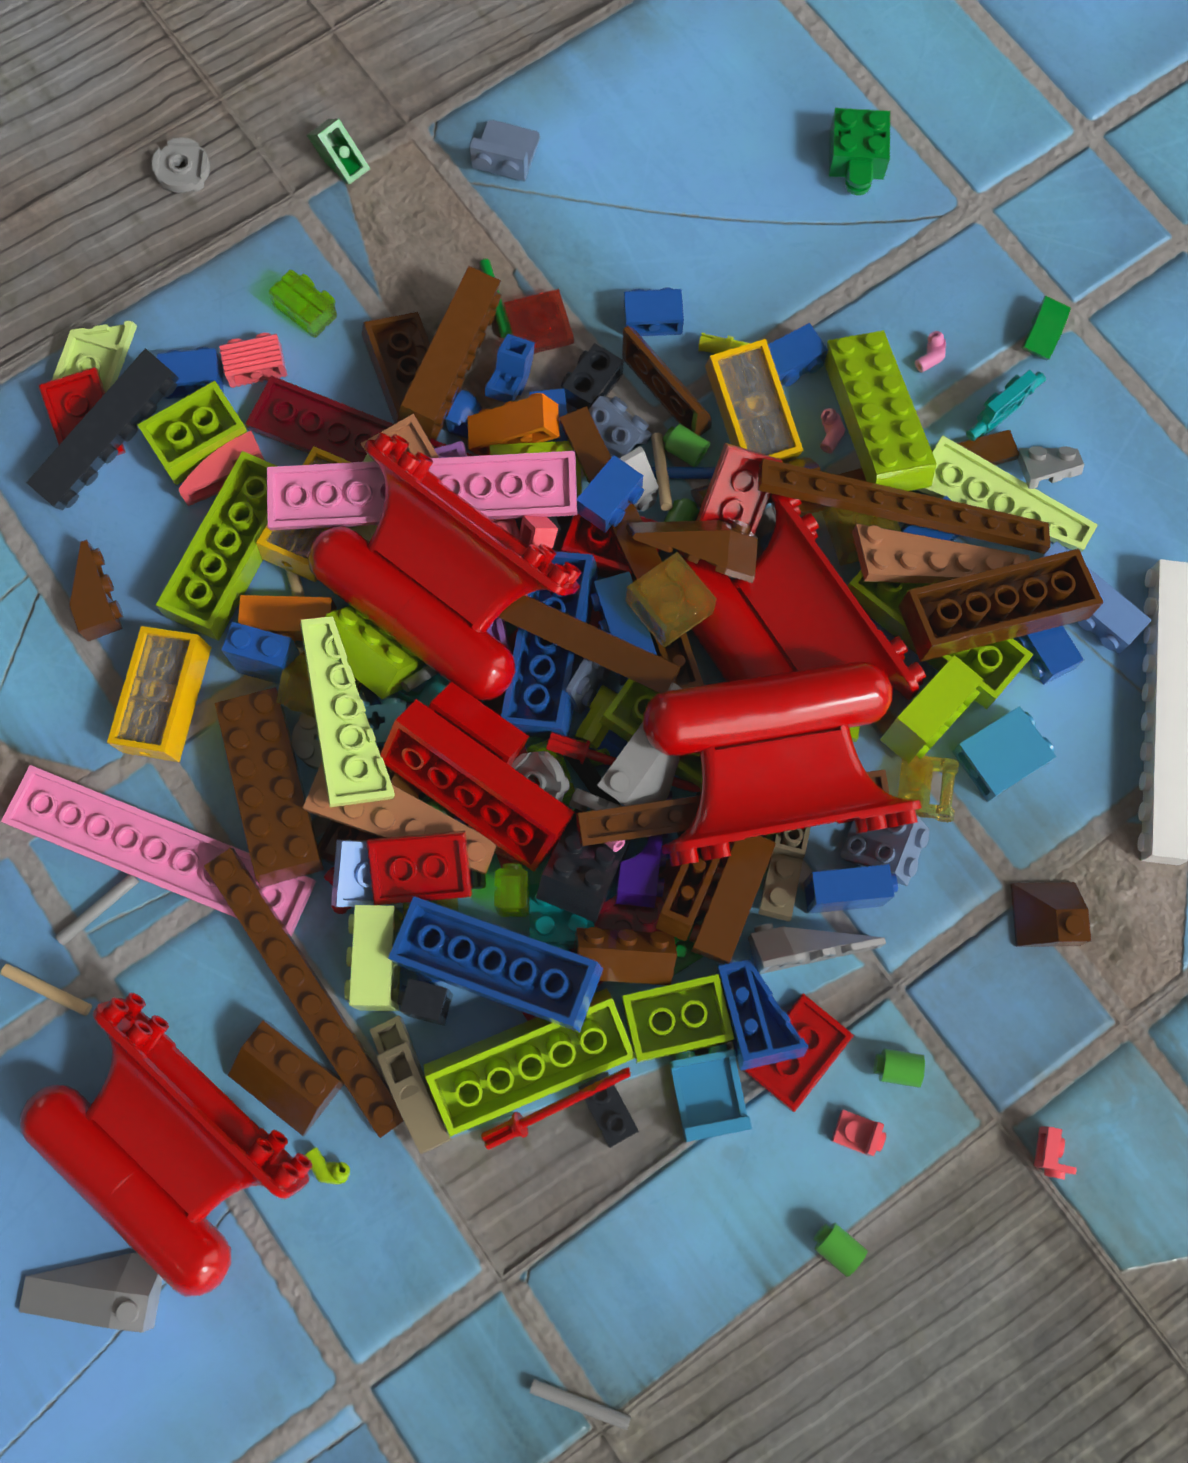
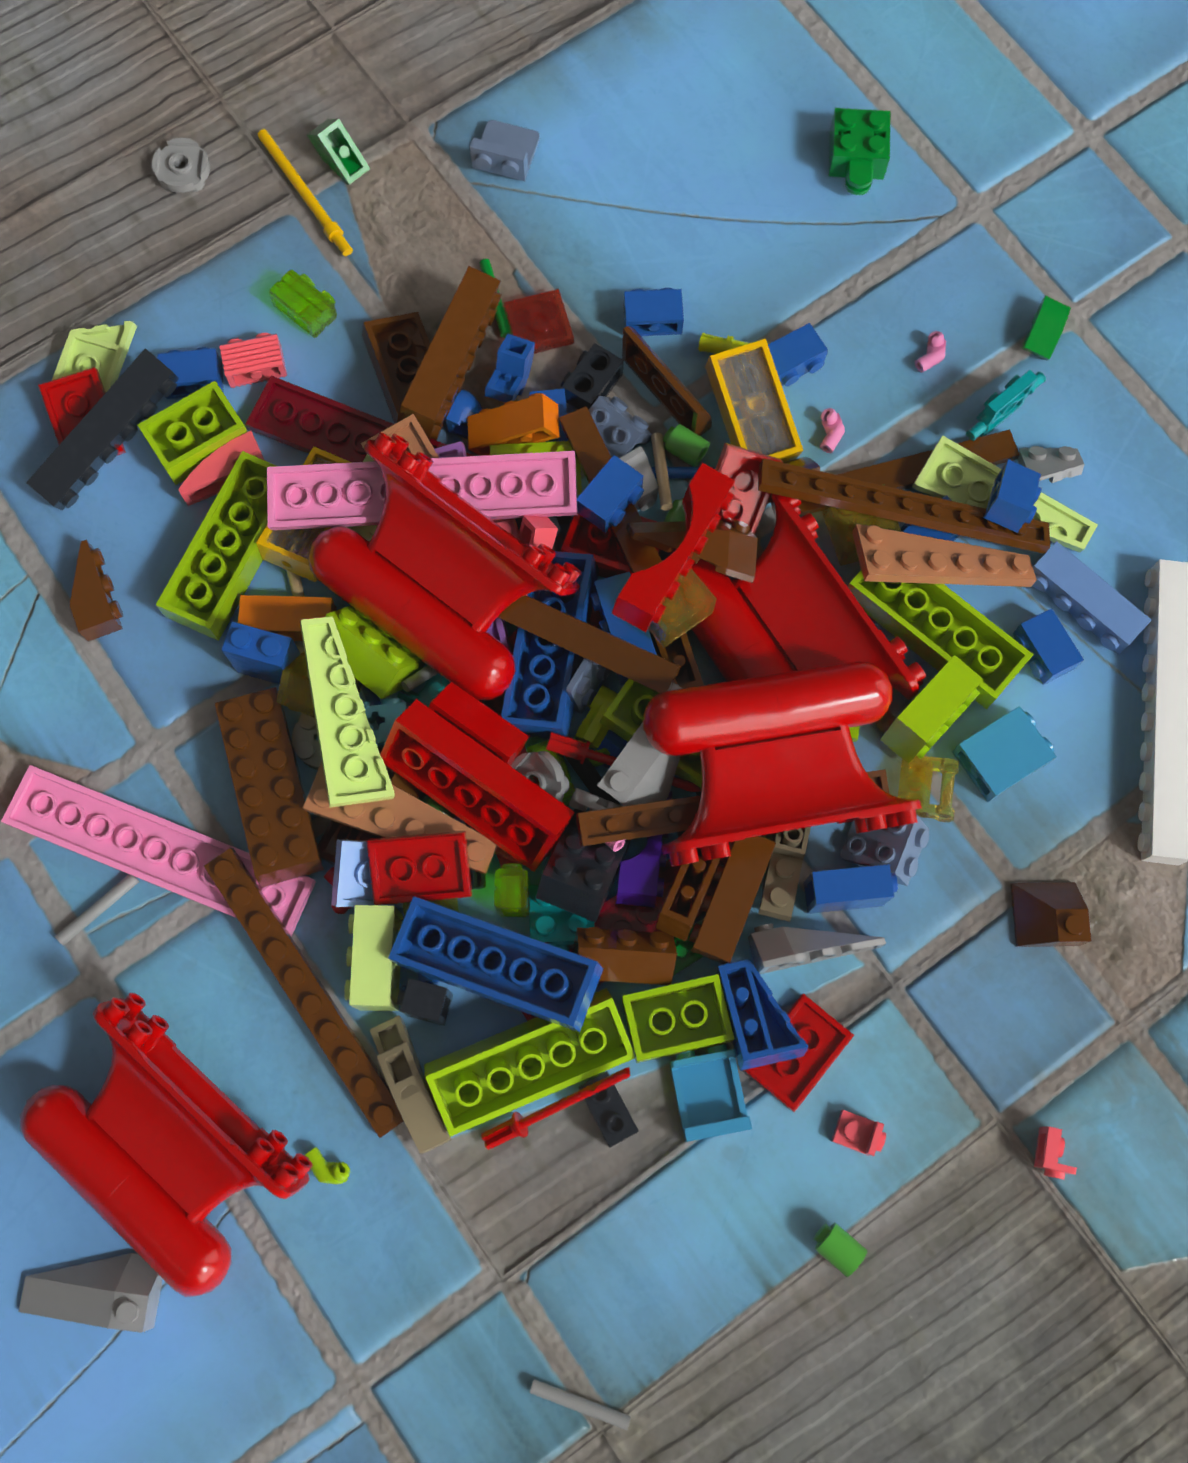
tan bar [0,963,92,1016] -> none
brick [107,626,212,763] -> none
reddish brown slope [228,1020,344,1136] -> none
lime brick [824,330,937,491] -> none
bright green brick [874,1048,925,1088] -> none
reddish brown brick [898,548,1104,662] -> none
none -> yellow bar [257,129,353,256]
none -> red arch [611,463,735,632]
none -> blue brick [984,459,1042,533]

